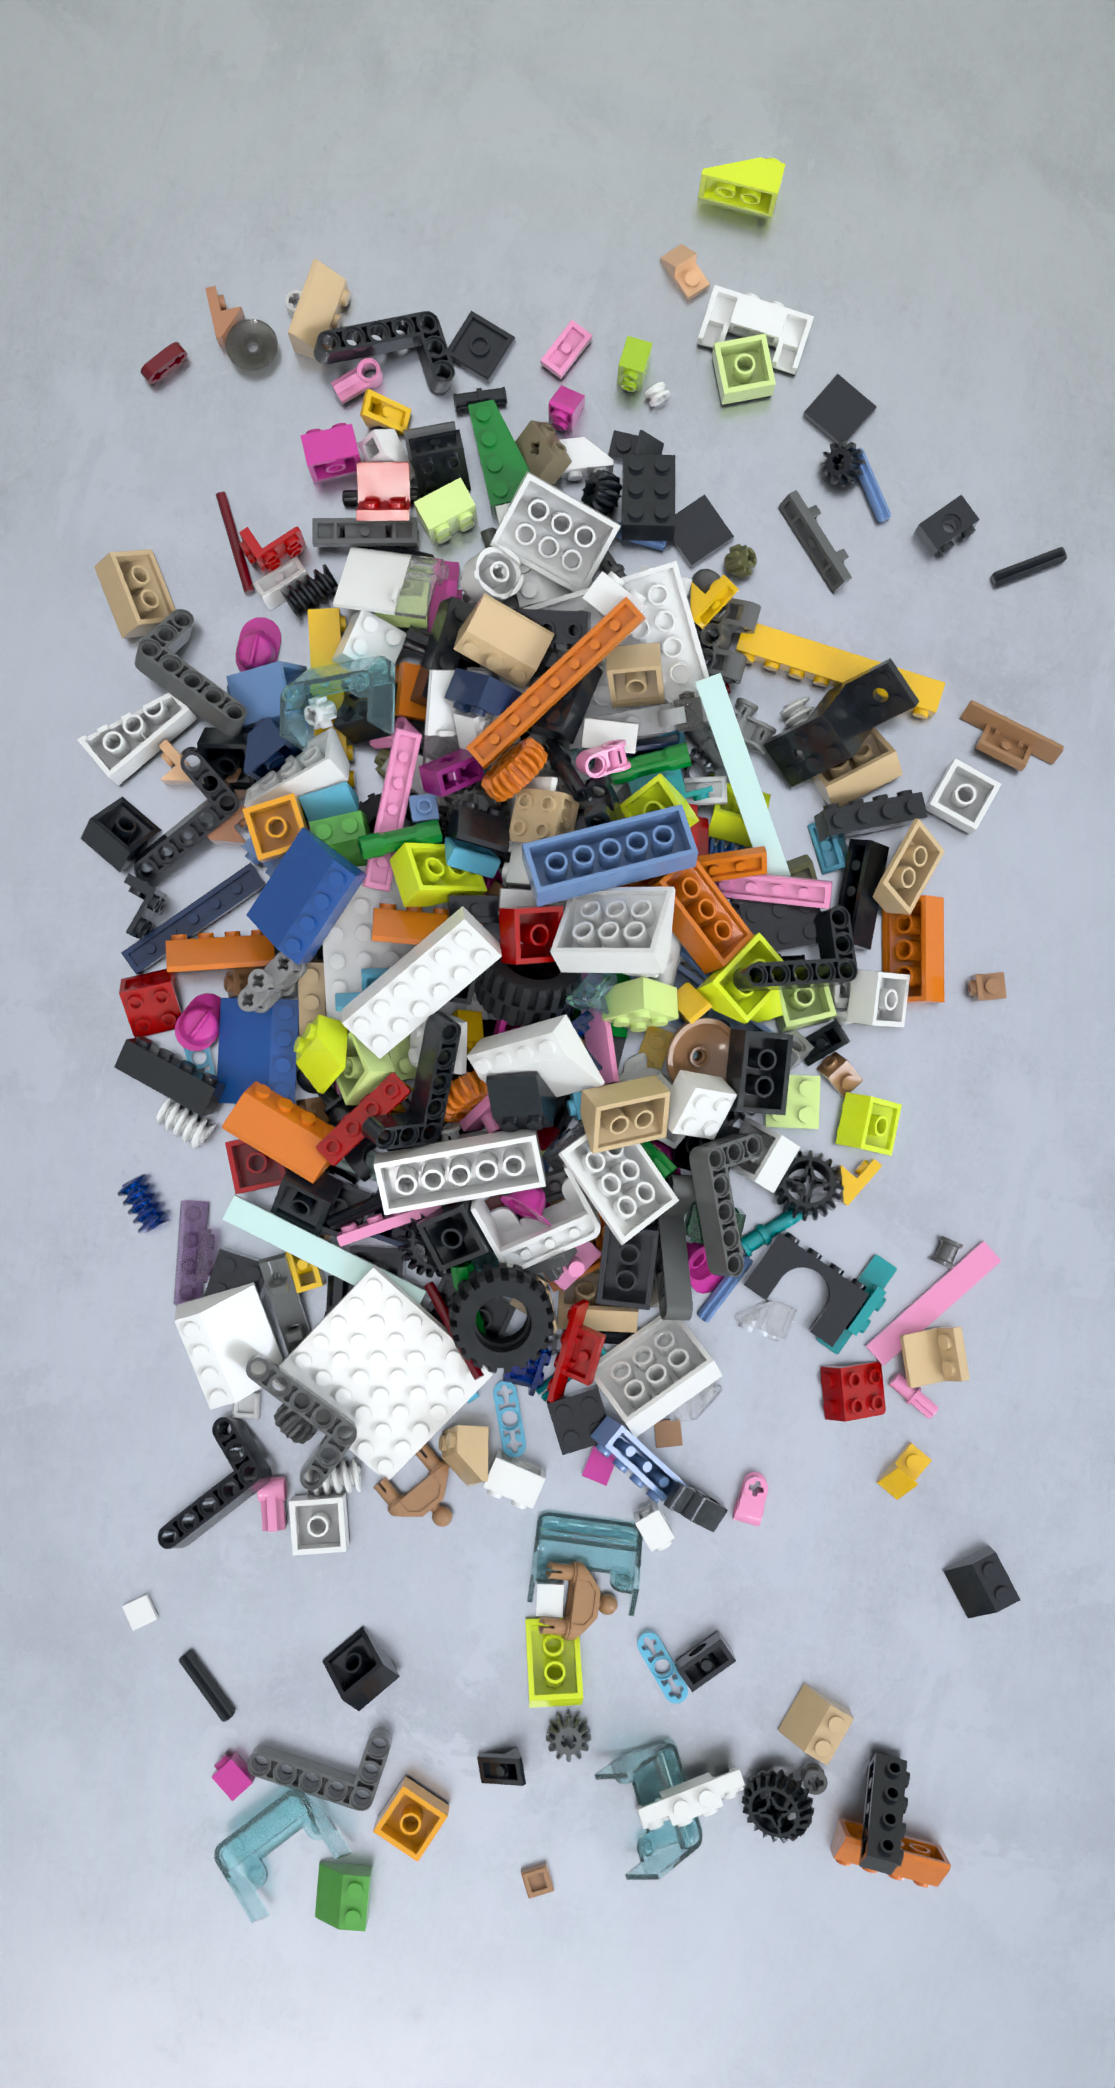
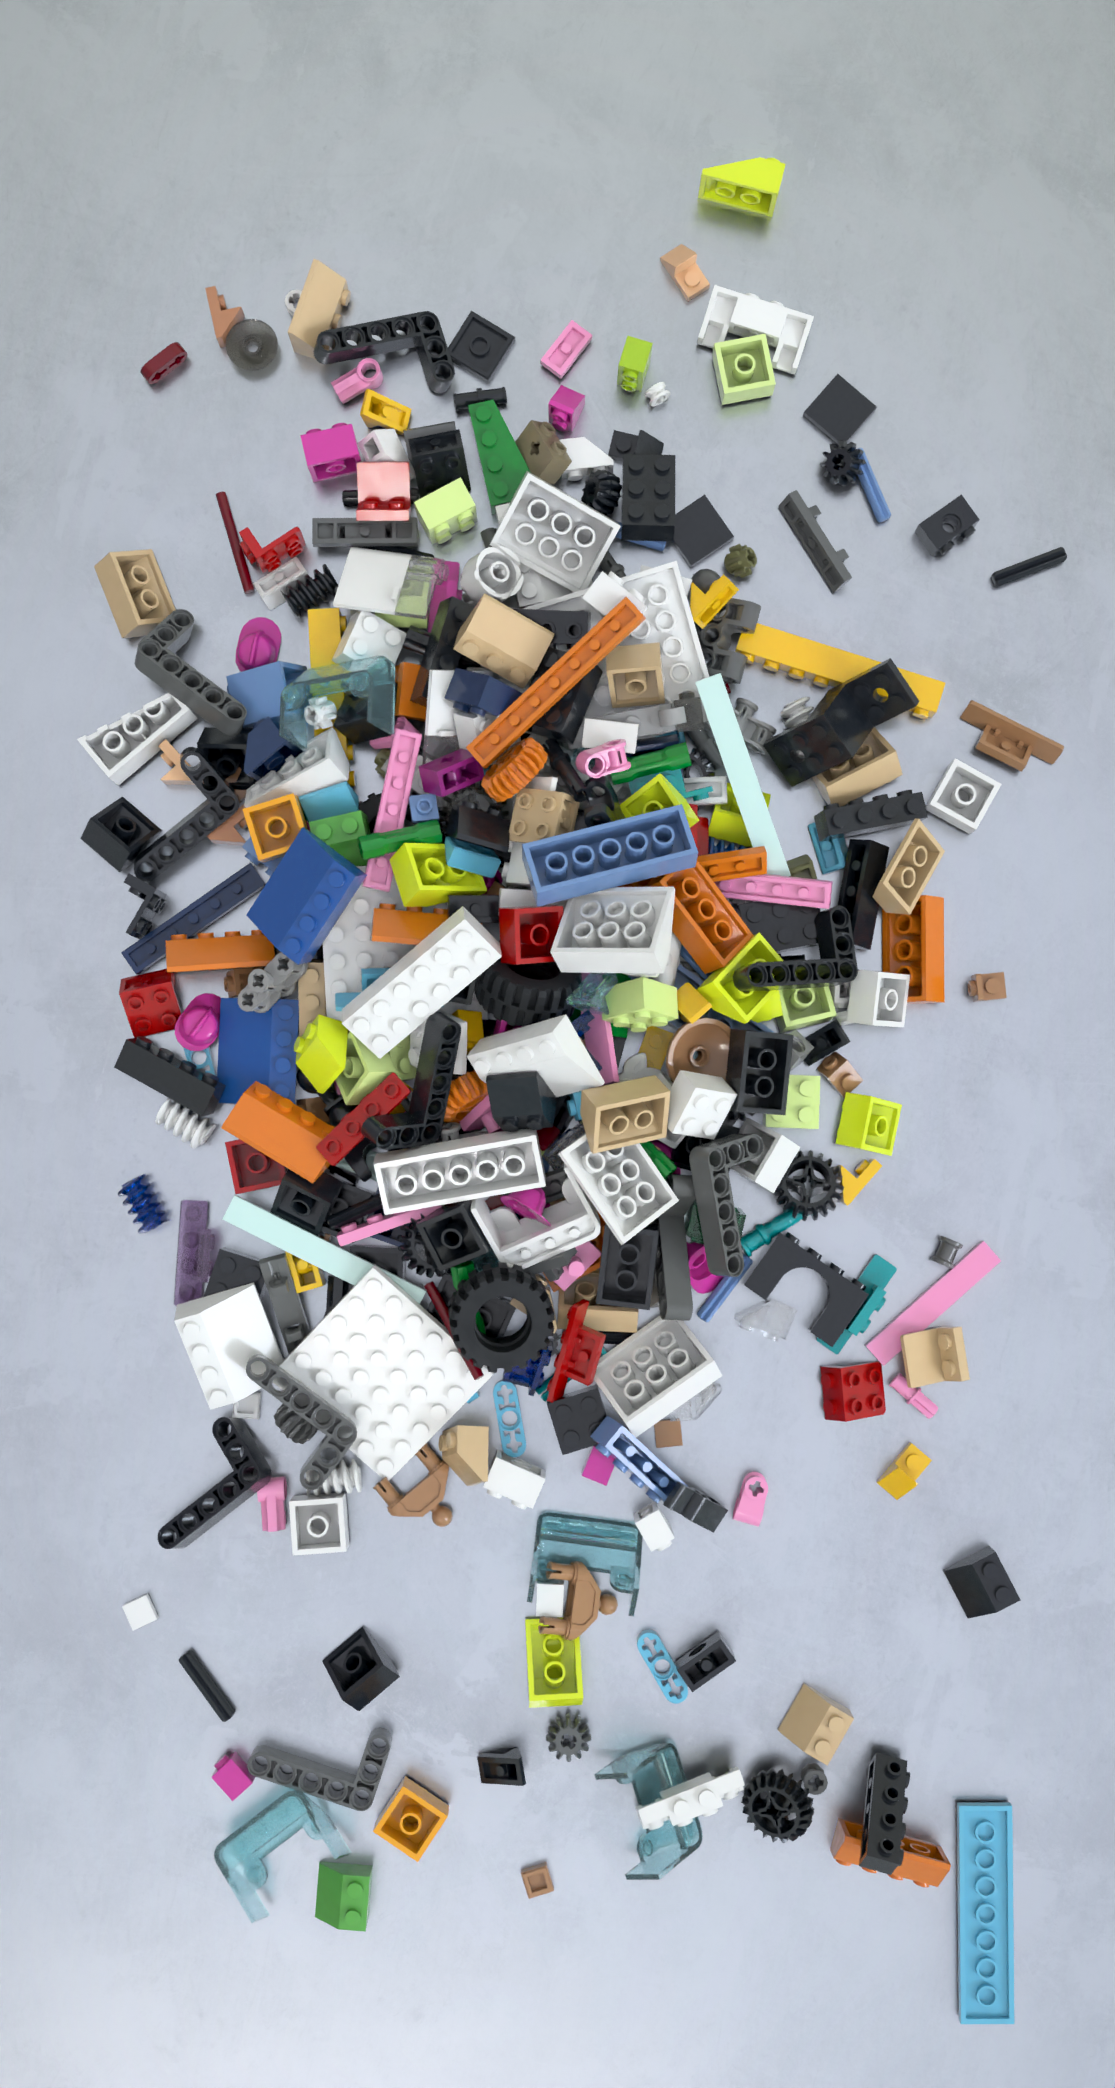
none -> medium azure plate [957,1802,1015,2024]

